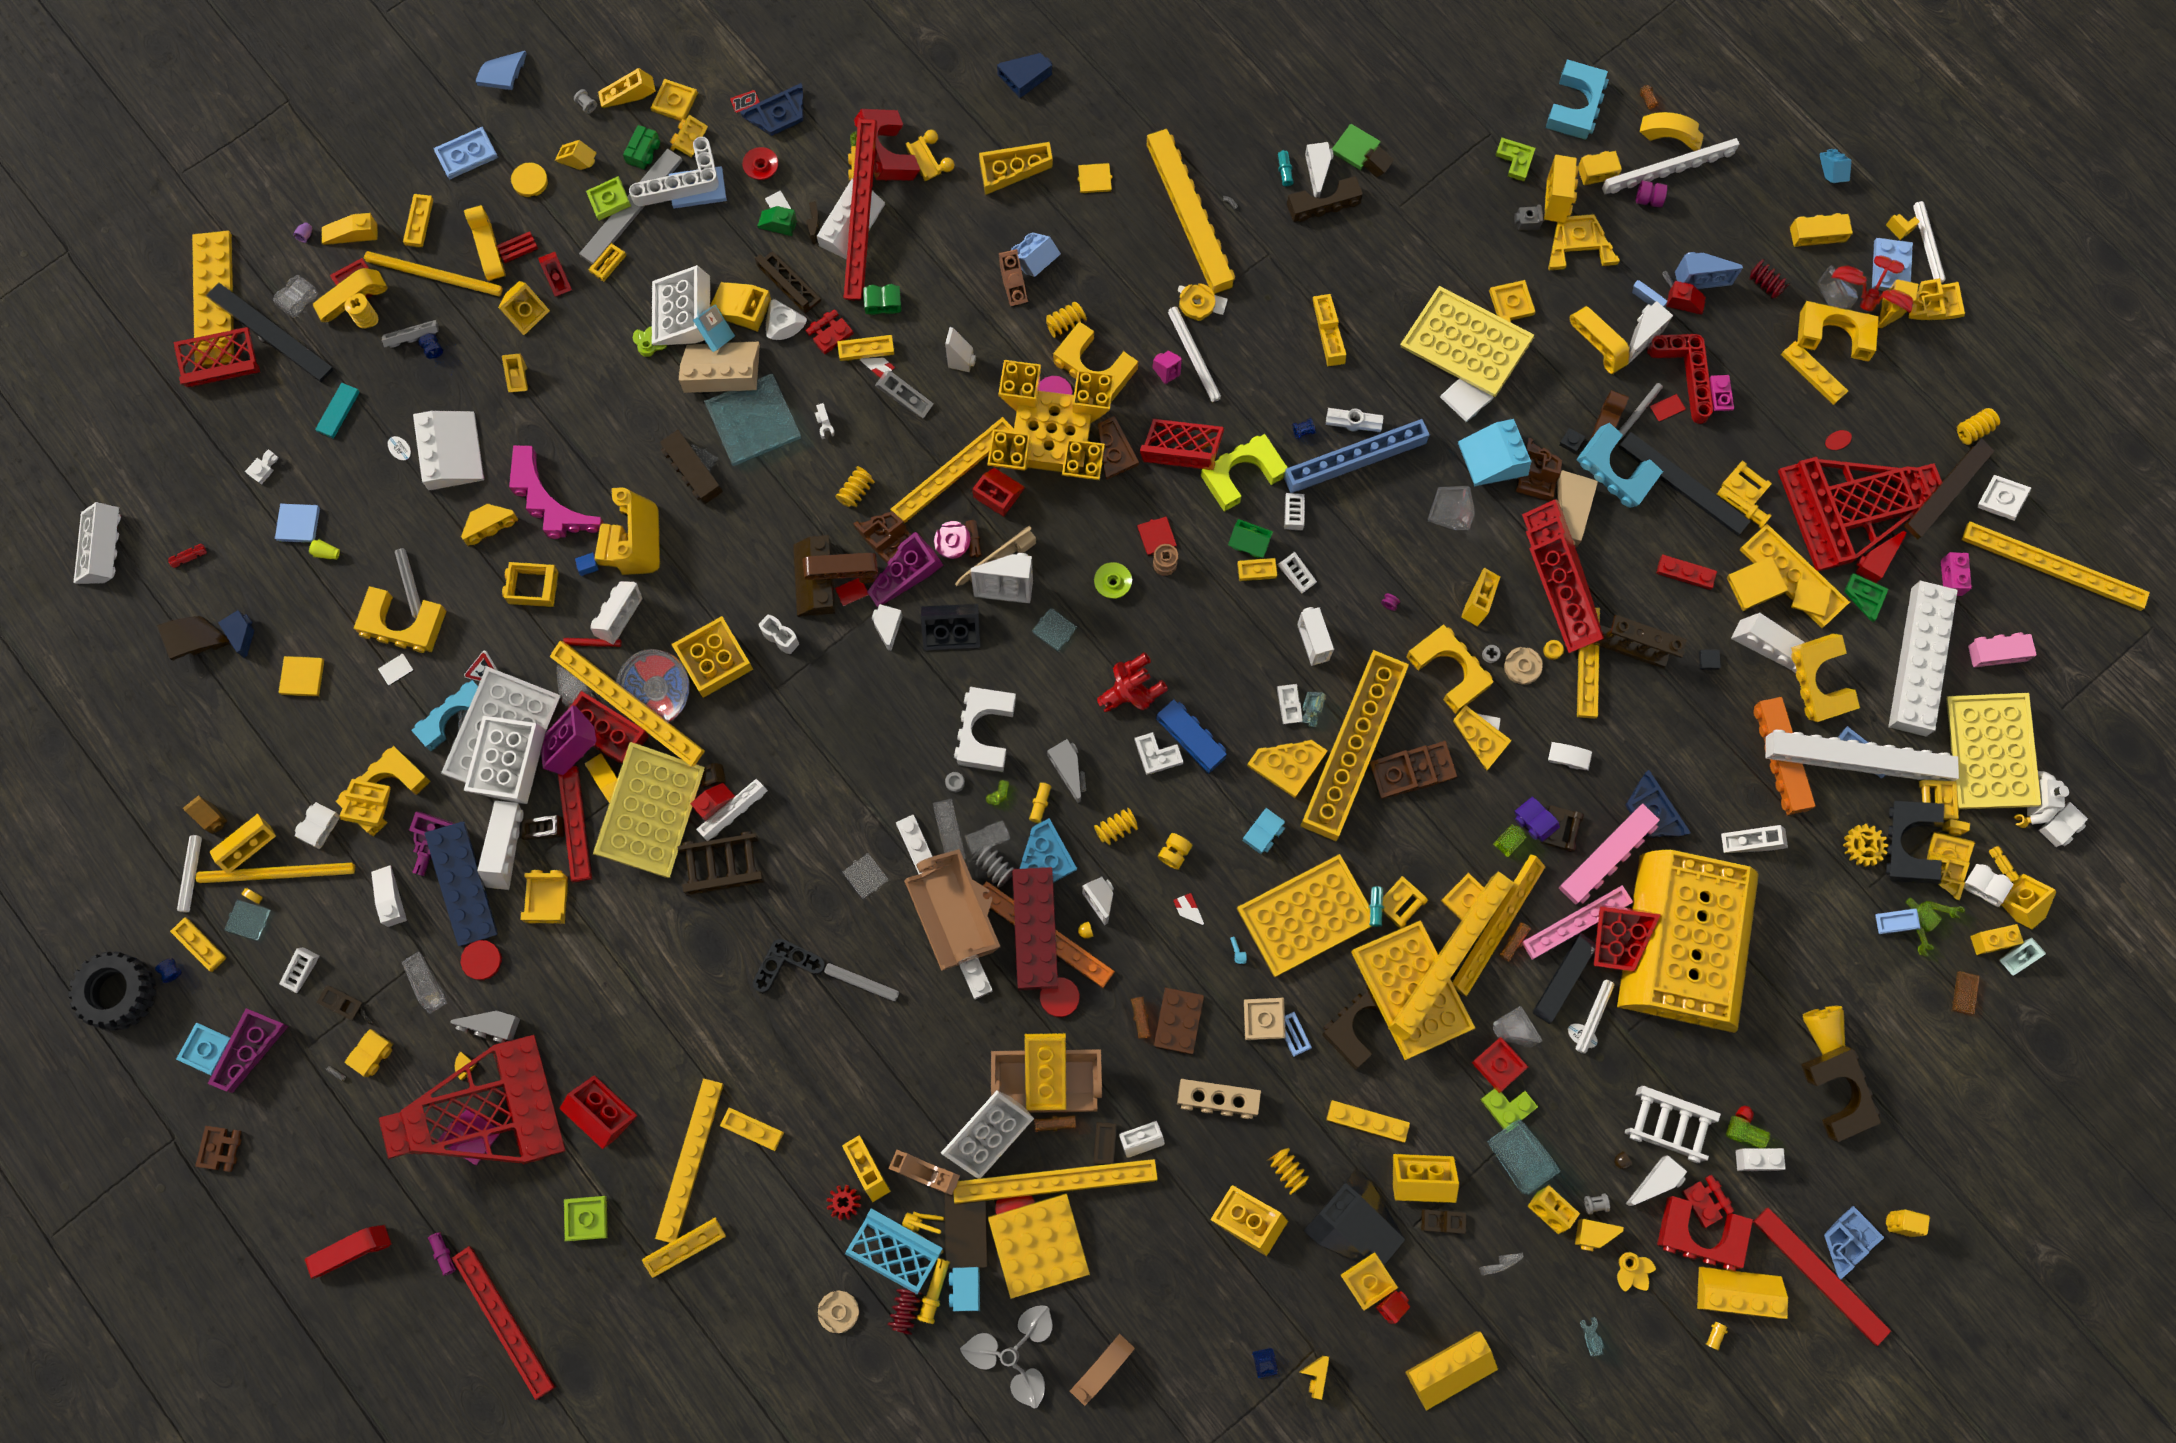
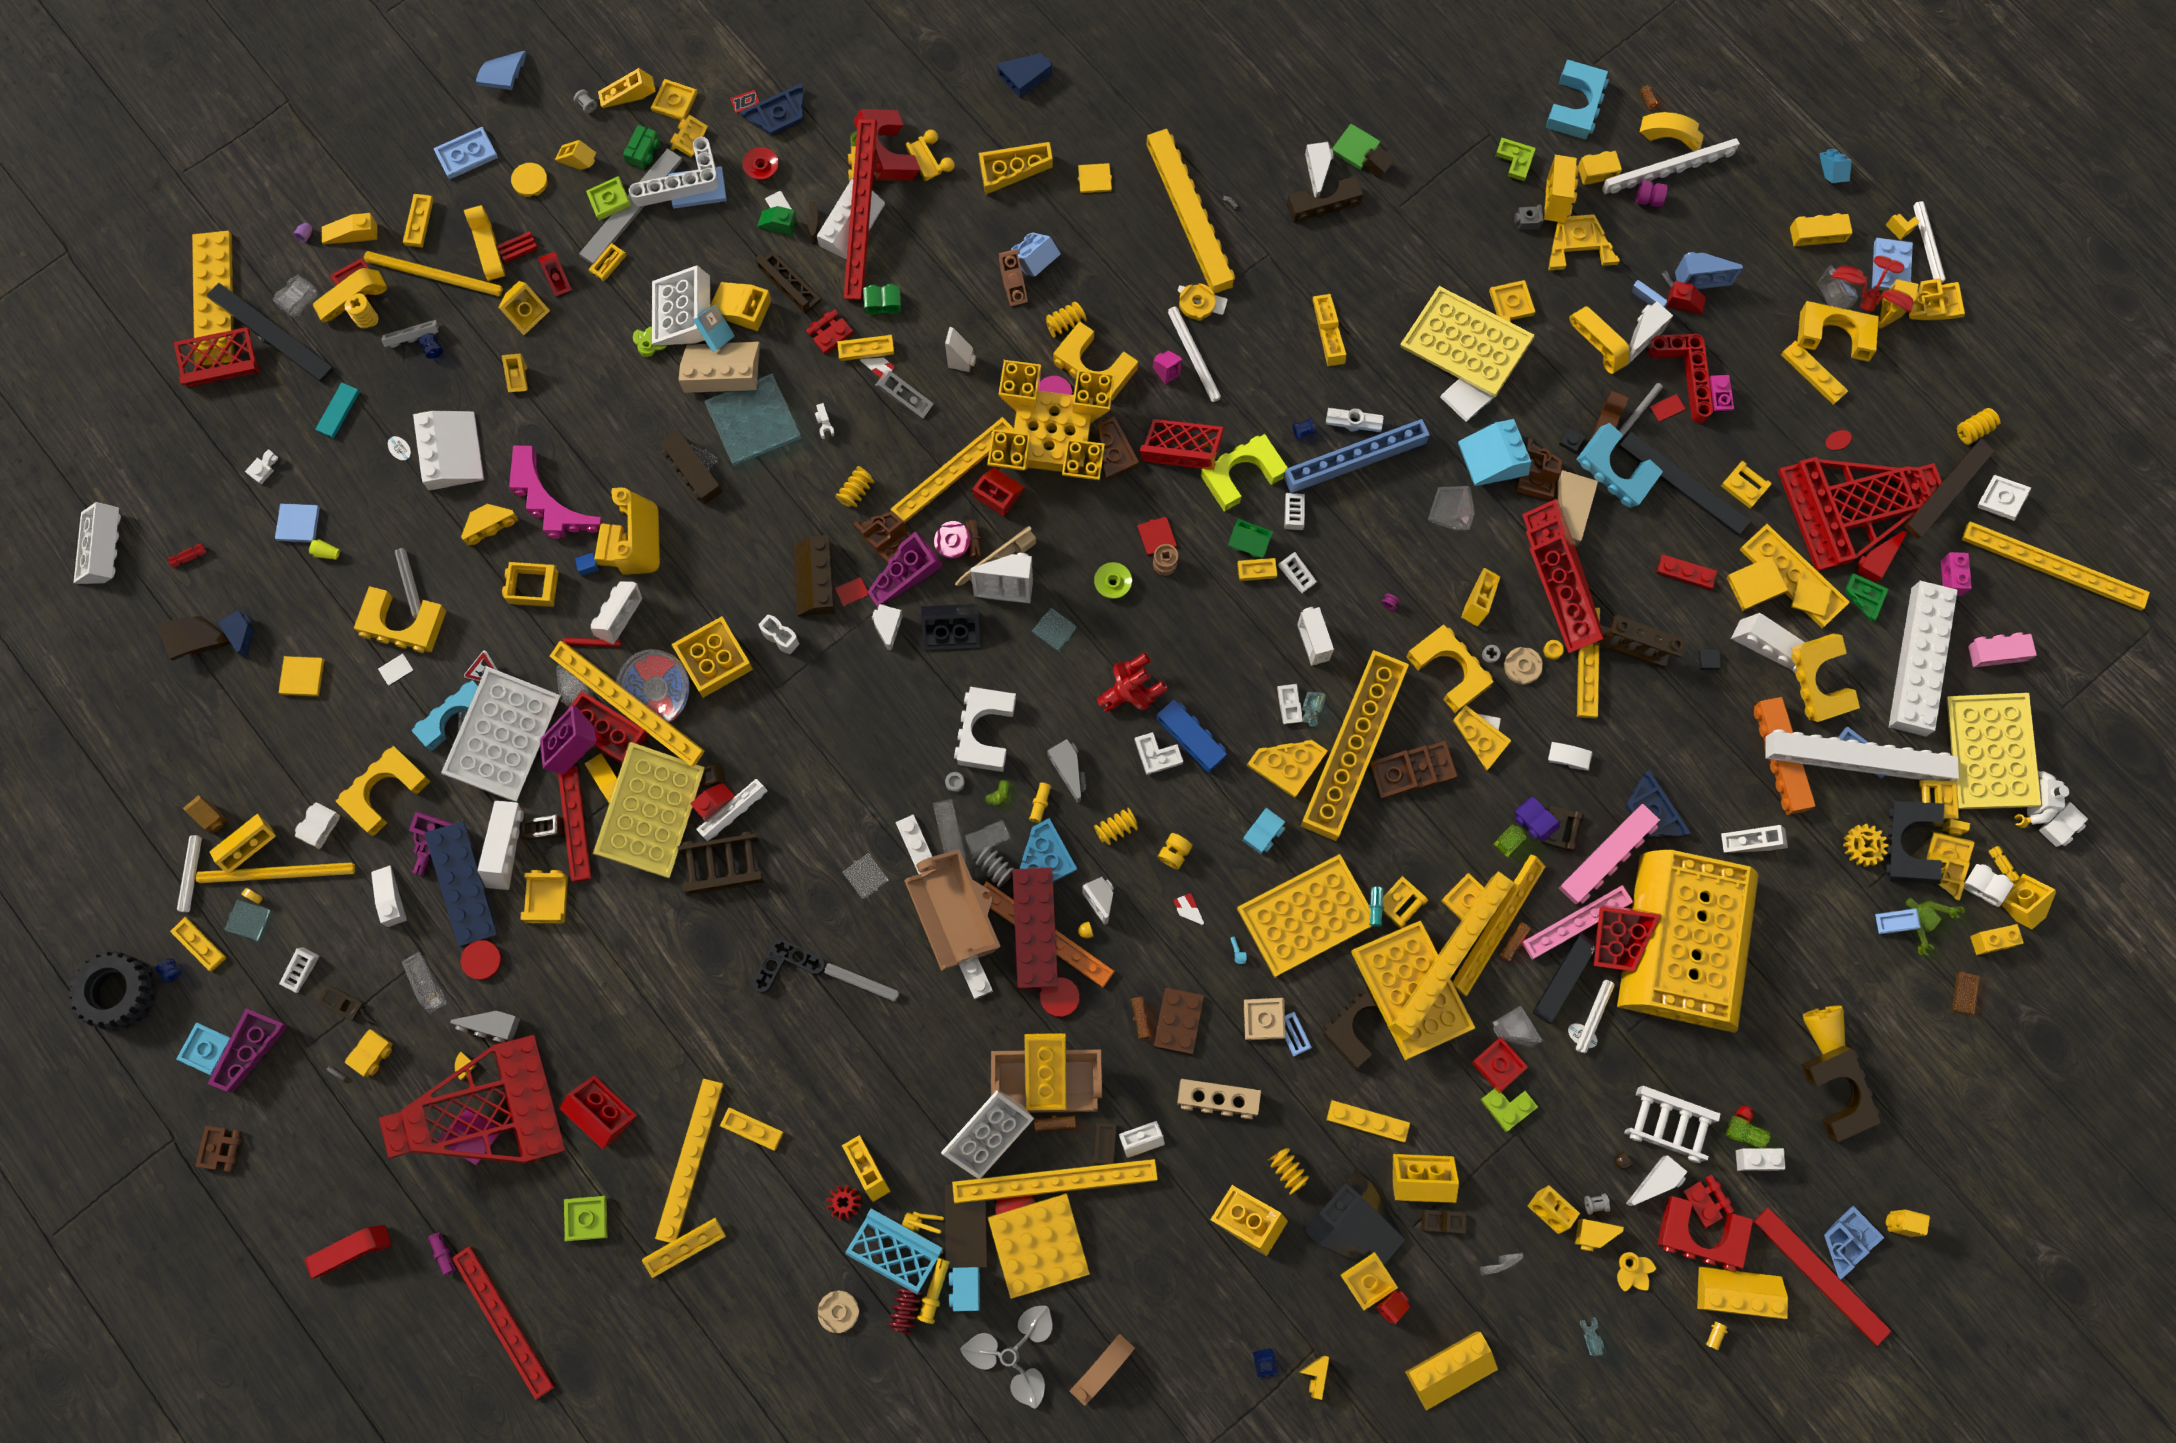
yellow slope [339,779,390,827] -> none
white slope [464,716,546,804] -> none
white hat [766,299,807,340] -> none
reddish brown beam [802,553,878,583] -> none
medium nougat arch [888,1150,960,1195] -> none
teal axle [1278,150,1294,186] -> none
clear light blue slope [1487,1119,1560,1195] -> none
yellow pin [1716,485,1772,529] -> none
dark red piece [1749,259,1791,299] -> none
light aqua slope [1999,938,2046,976] -> none

